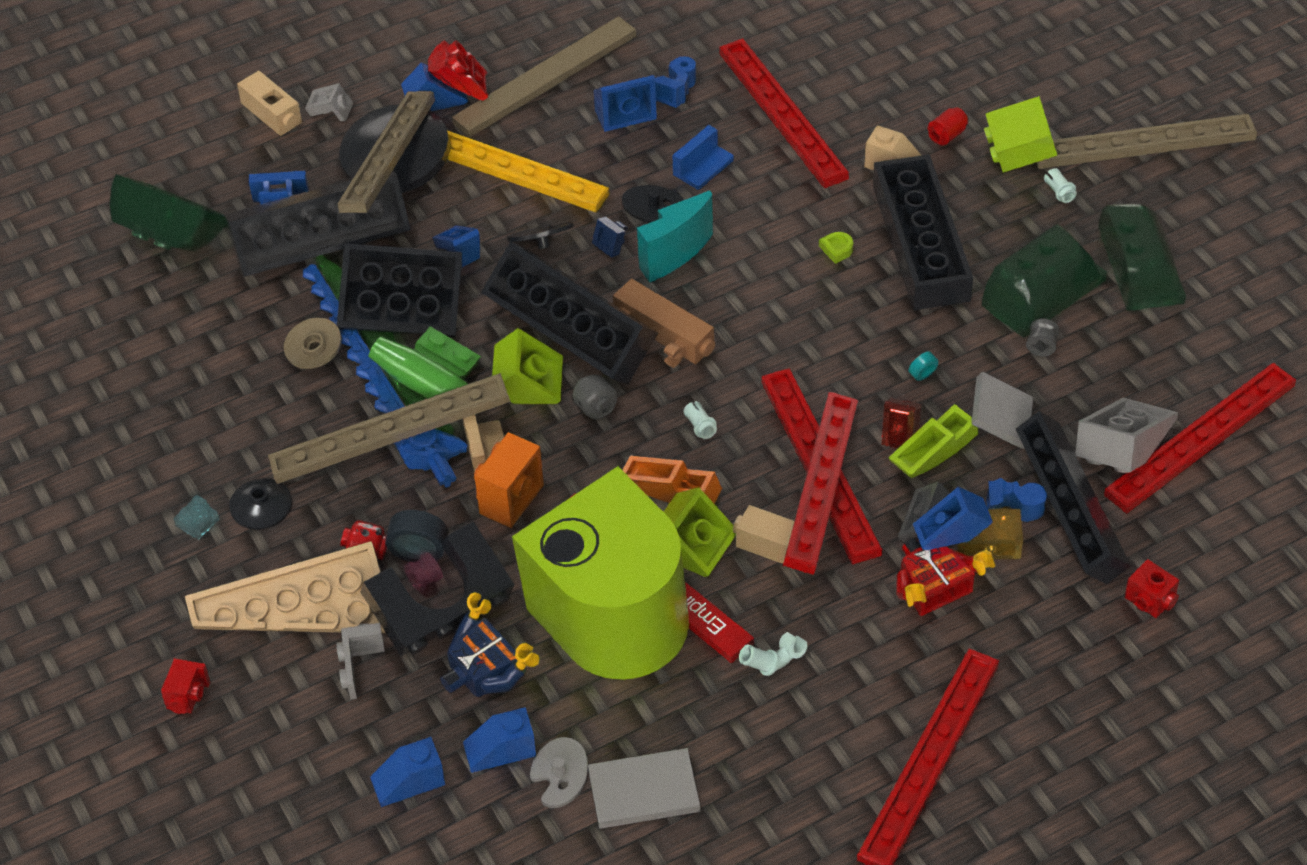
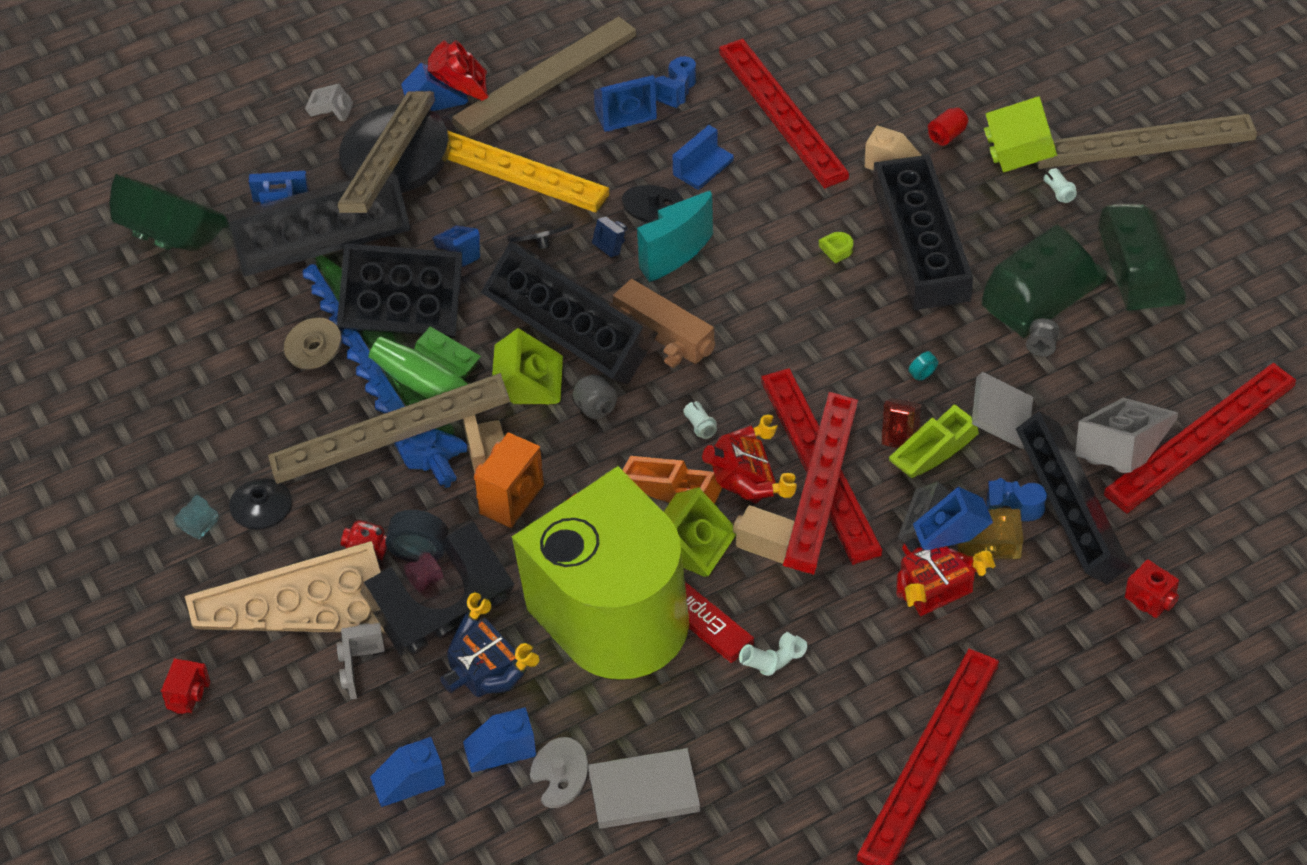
tan brick [237,71,302,136] -> none
none -> red torso [702,415,797,504]

